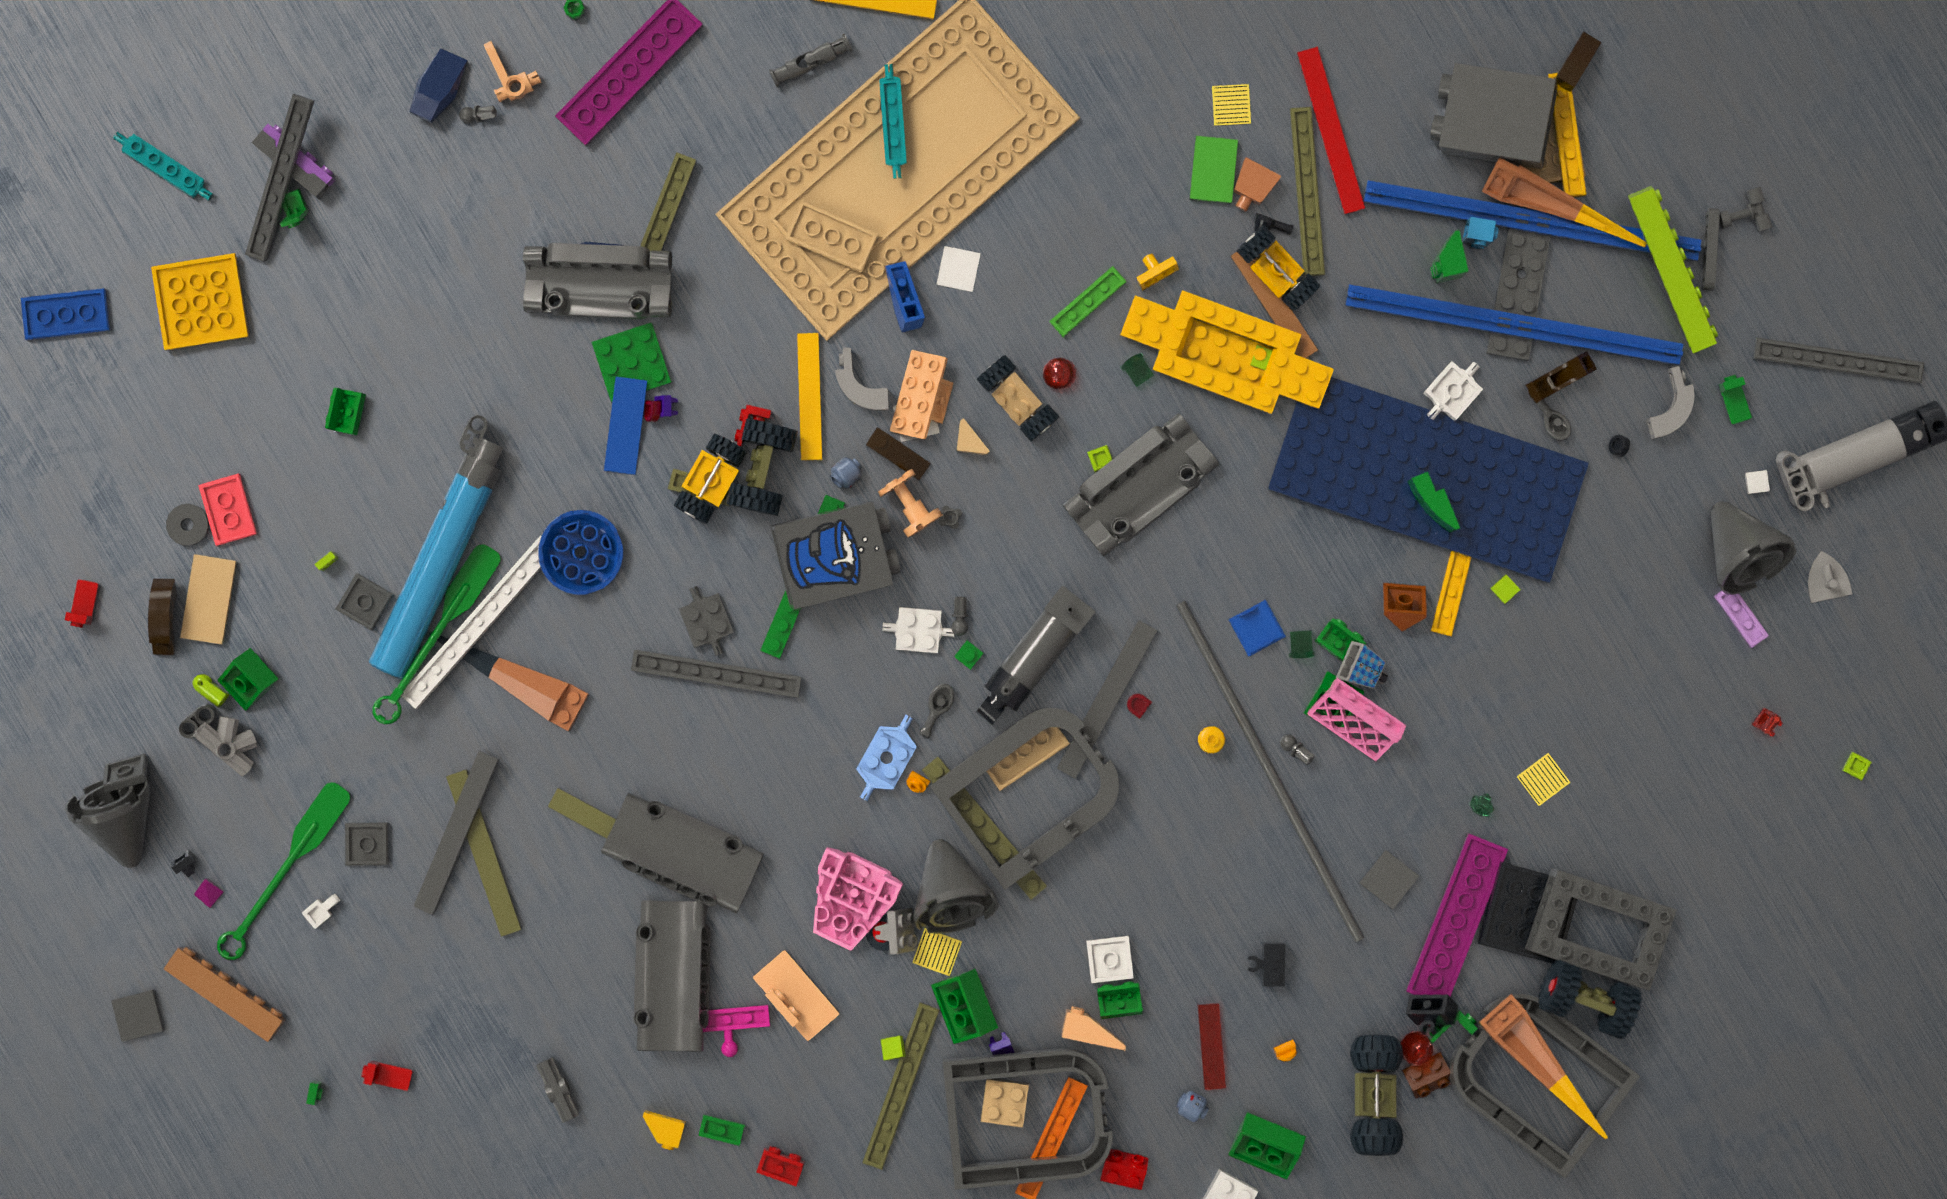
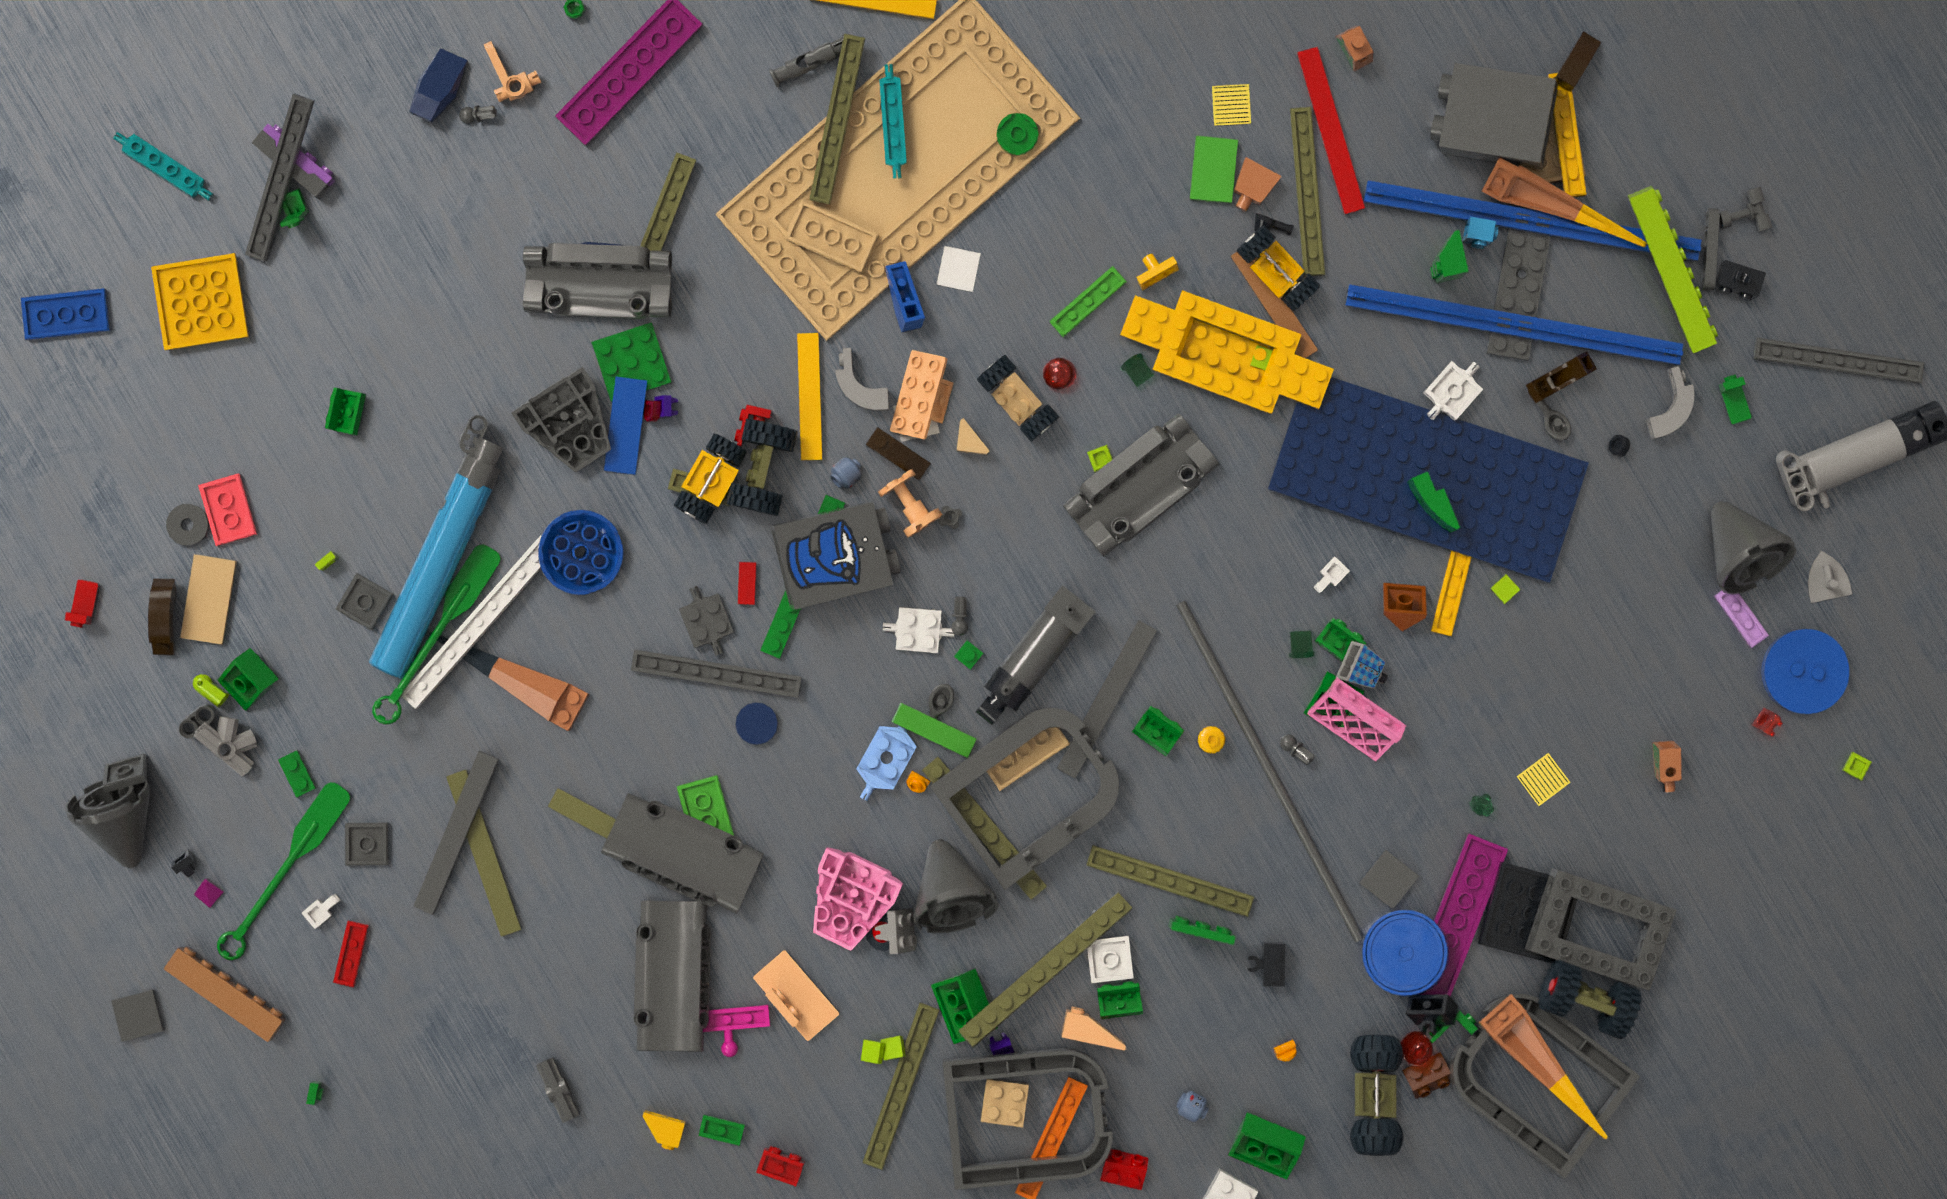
red bracket [361,1061,413,1091] -> none
light yellow sticker [912,928,962,976] -> none
dark red tile [1127,694,1152,719] -> none
clear red tile [1197,1003,1226,1090] -> none
blue piece [1229,600,1286,657] -> none
white tile [1745,470,1770,494] -> none
none -> green plate [278,750,316,798]
none -> red tile [333,920,369,988]
none -> dark grey wedge [511,367,611,472]
none -> bright green tile [676,775,734,835]
none -> dark blue tile [735,702,778,745]
none -> red piece [738,562,756,605]
none -> olive tile [809,34,865,205]
none -> lime tile [861,1039,885,1064]
none -> bright green tile [892,703,976,758]
none -> olive plate [959,893,1132,1048]
none -> green tile [996,113,1039,156]
none -> olive tile [1086,845,1254,917]
none -> green bracket [1131,706,1184,756]
none -> green plate [1168,915,1236,945]
none -> white plate [1313,556,1350,593]
none -> nougat torso [1336,26,1374,72]
none -> blue brick [1362,910,1449,996]
none -> nougat torso [1652,741,1681,792]
none -> black brick [1715,260,1766,301]
none -> blue brick [1761,629,1849,714]

